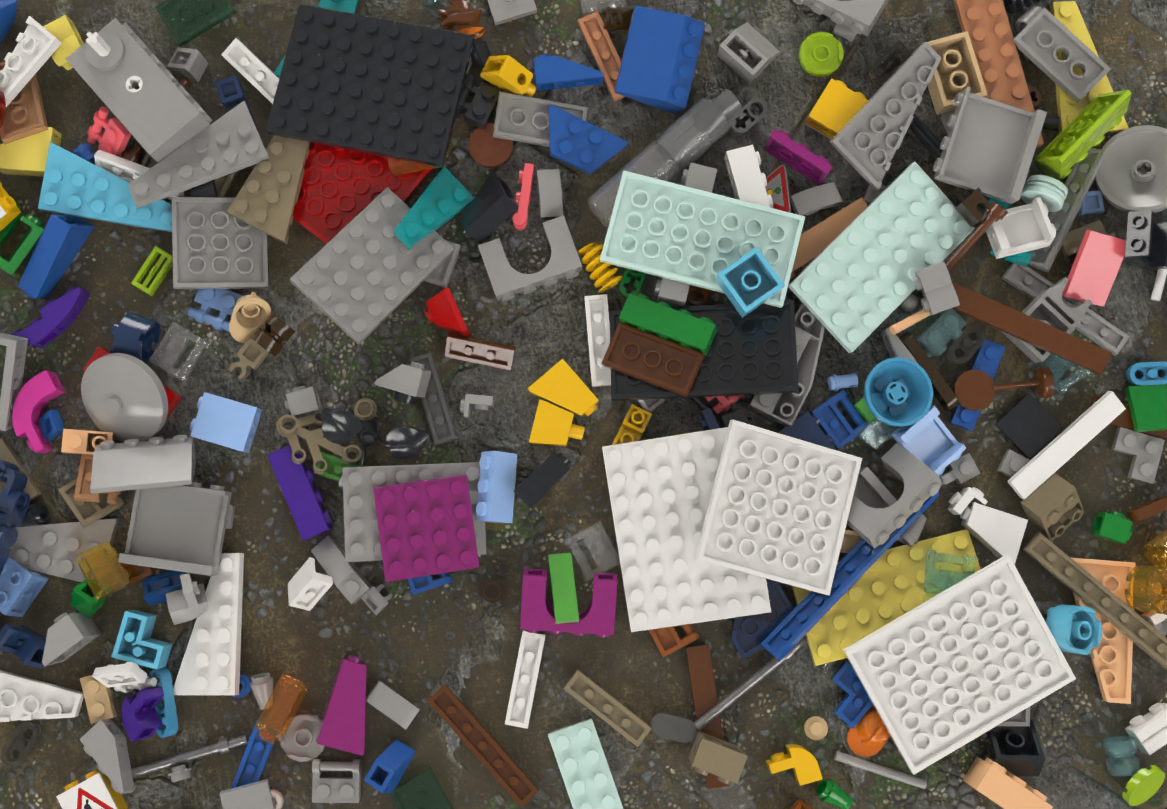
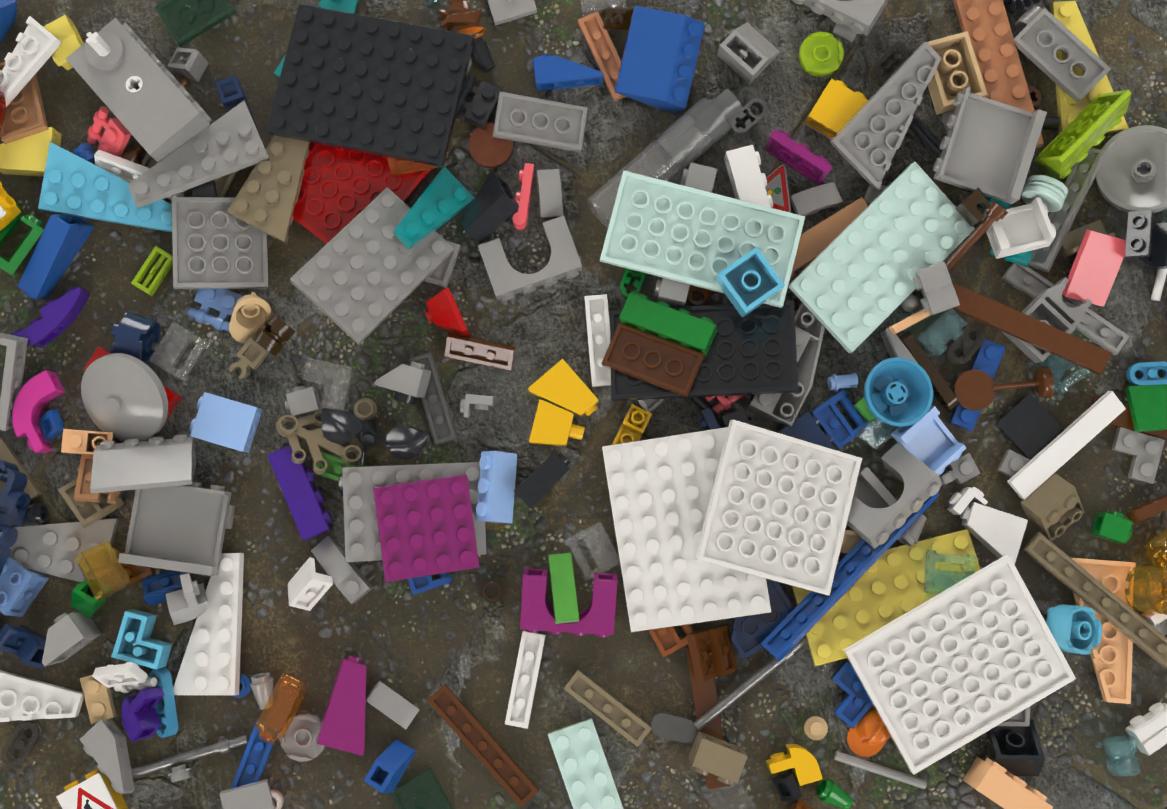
white plate [221,38,279,104] -> none
light grey plate [312,759,361,803] -> none
light grey tile [361,584,392,615] -> none
yellow torso [480,55,536,97] -> none
blue wing [548,104,628,175] -> none
yellow piece [577,242,622,293] -> none
medium blue tile [1079,190,1105,216] -> none
lime tile [1122,765,1165,806] -> none
none -> clear plate [303,358,354,411]
none -> reddish brown slope [687,624,737,682]
none -> black plate [772,774,802,801]

